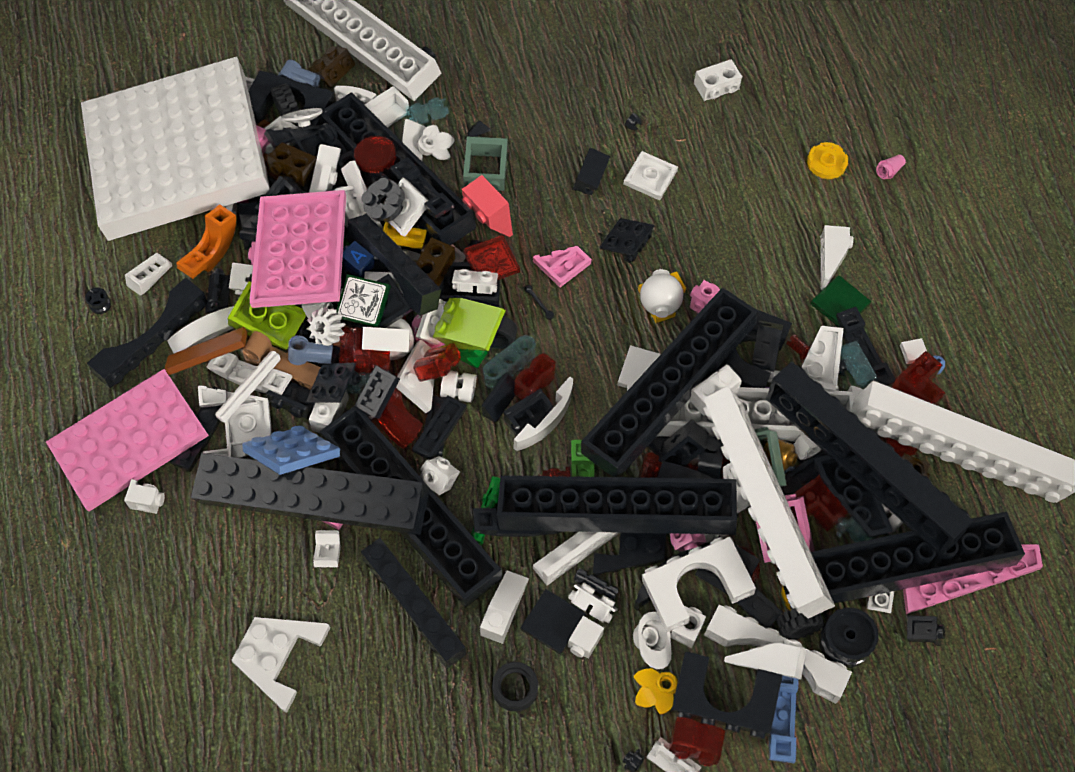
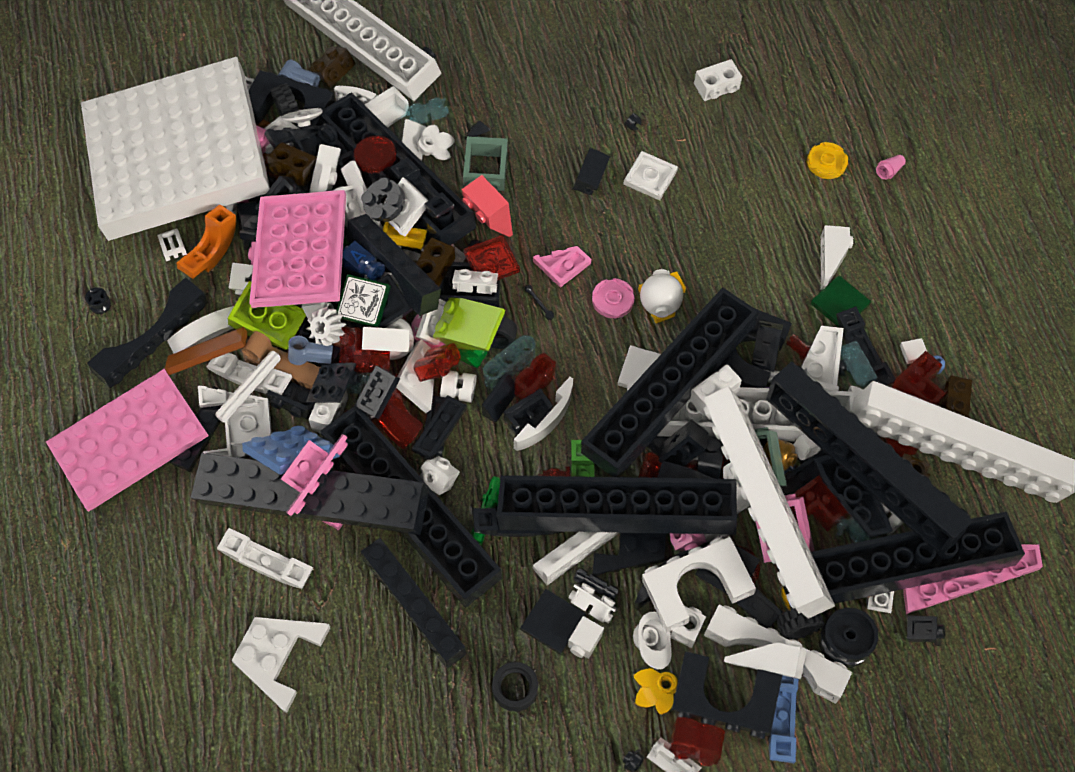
white brick [124,479,165,514] -> none
white slope [125,253,172,296] -> none
black hinge [205,268,231,313] -> none
white bracket [313,530,341,567] -> none
white slope [480,570,529,644] -> none
black hinge [599,218,654,263] -> none
bright pink brick [690,280,720,313] -> none
none -> white tile [157,229,187,261]
none -> white slope [217,528,313,589]
none -> bright pink bracket [281,434,348,516]
none -> dark blue wheel [358,255,386,281]
none -> bright pink tile [592,278,634,319]
none -> dark brown brick [941,375,972,418]

